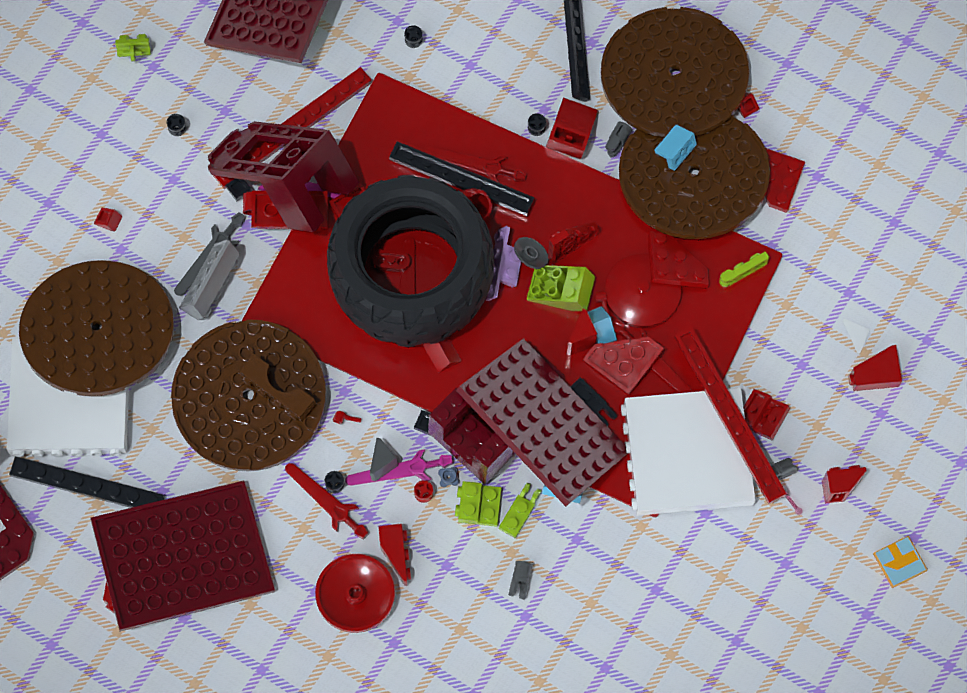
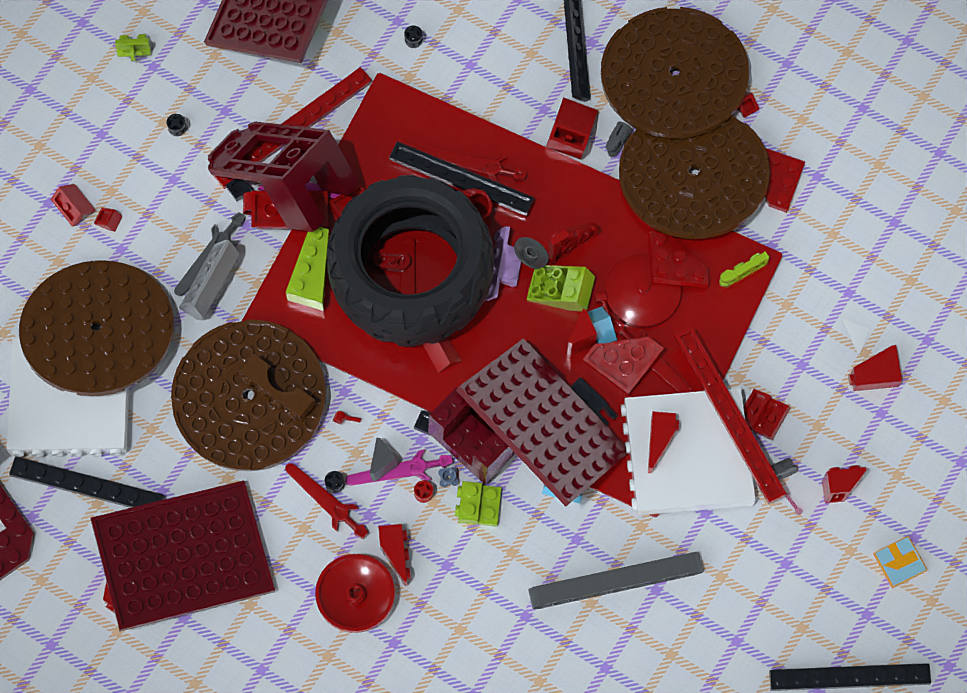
lime hinge [498,483,541,538] -> none
dark grey hinge [508,561,533,600] -> none
black wheel [527,113,546,136] -> none
medium azure panel [655,125,697,171] -> none
none -> red panel [50,184,96,227]
none -> lime wedge [286,227,330,311]
none -> dark grey beam [528,552,704,609]
none -> red slope [648,411,679,473]
none -> black plate [769,664,931,691]

